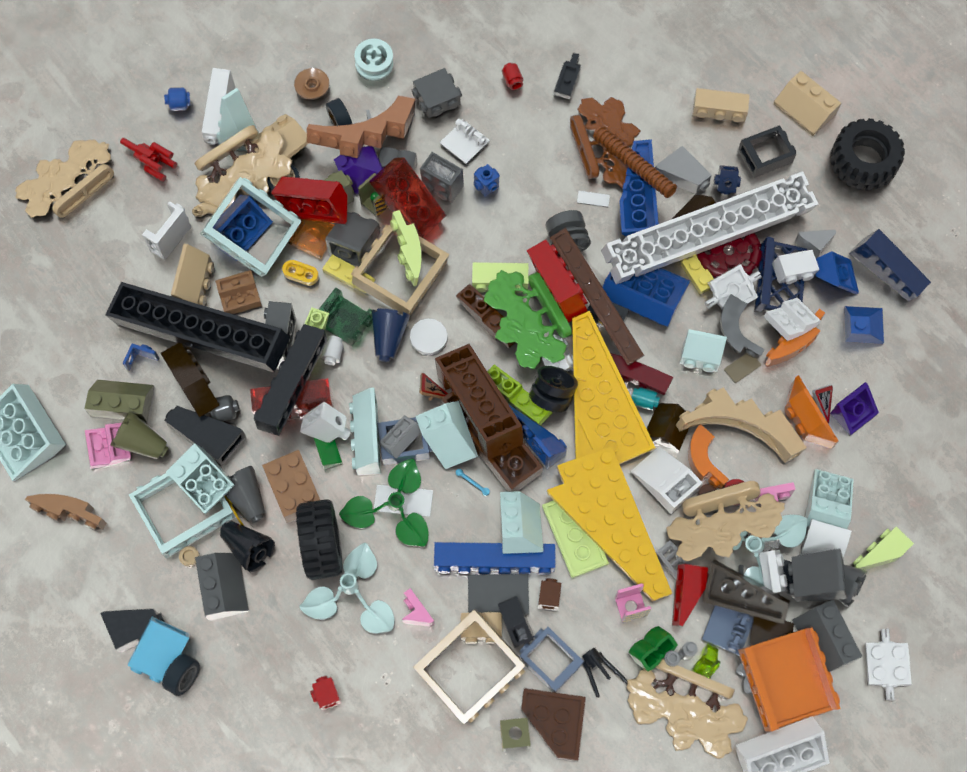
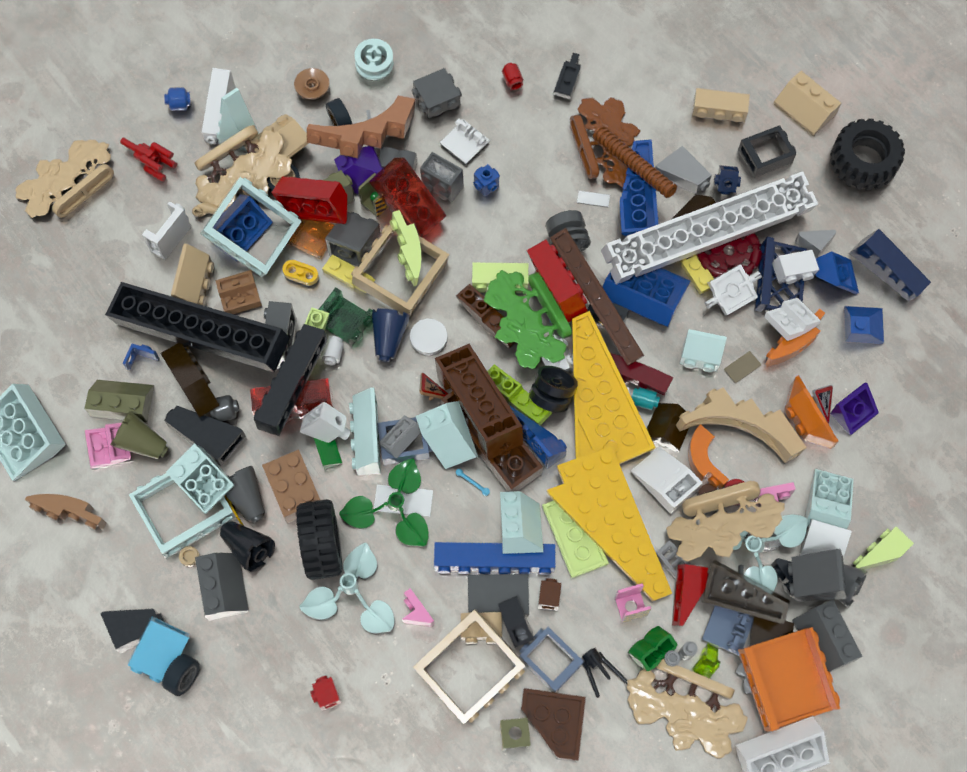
dark grey arch [720,294,765,358] -> none
white bracket [759,550,787,593] -> none
white plate [865,629,912,701] -> none

